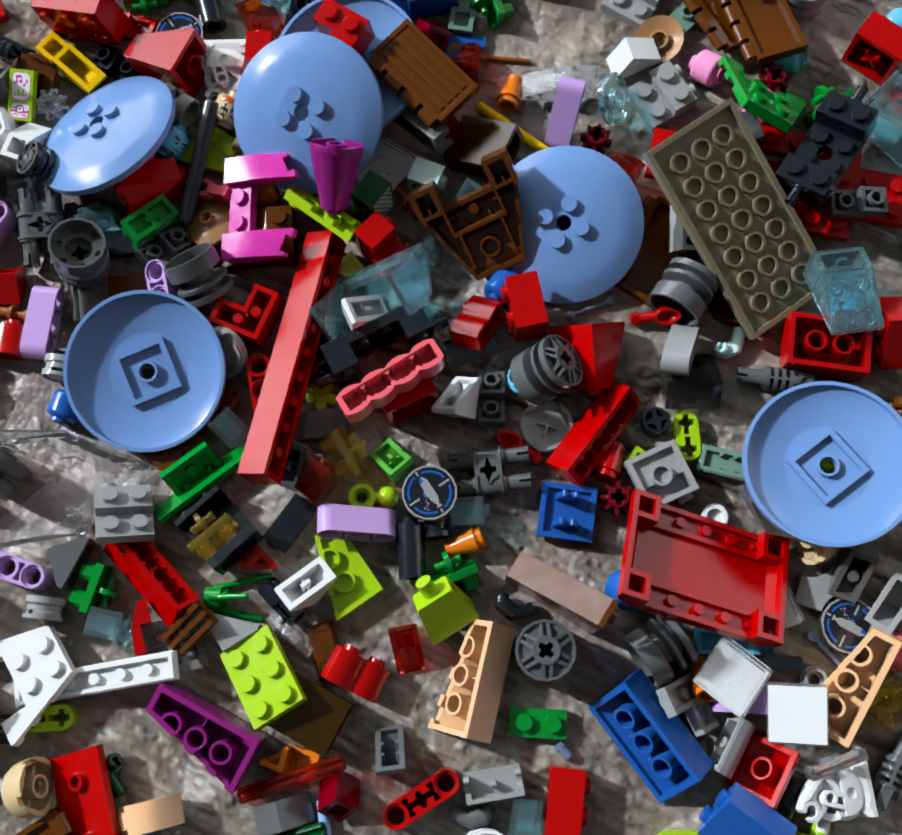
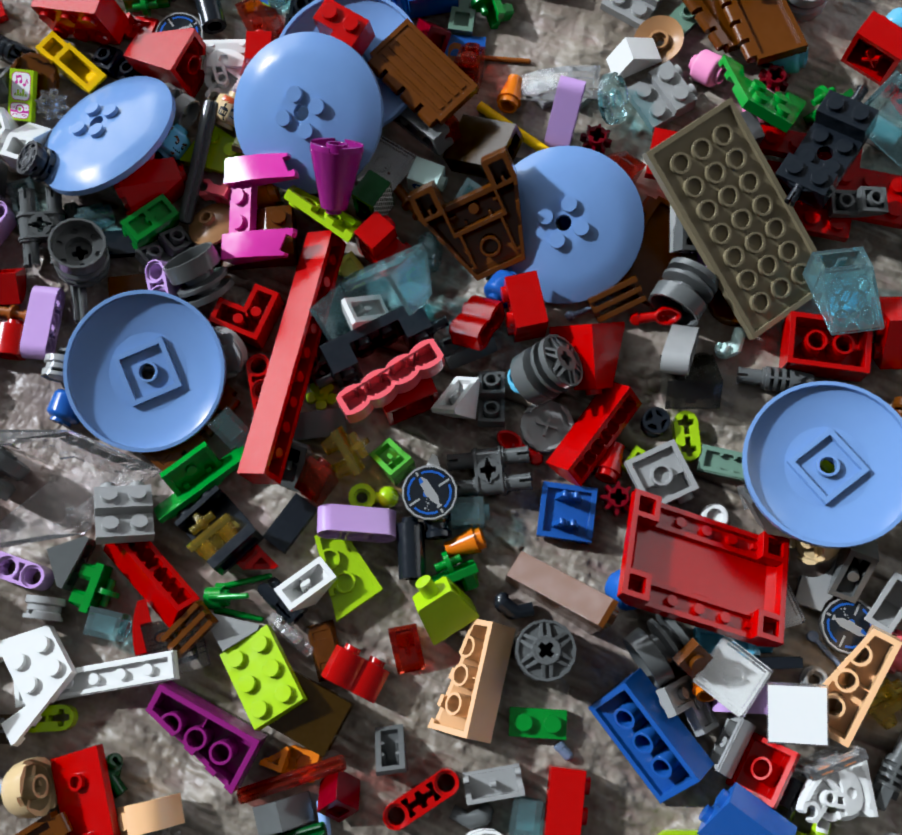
none -> reddish brown tile [587,275,647,323]
none -> reddish brown plate [672,638,713,678]

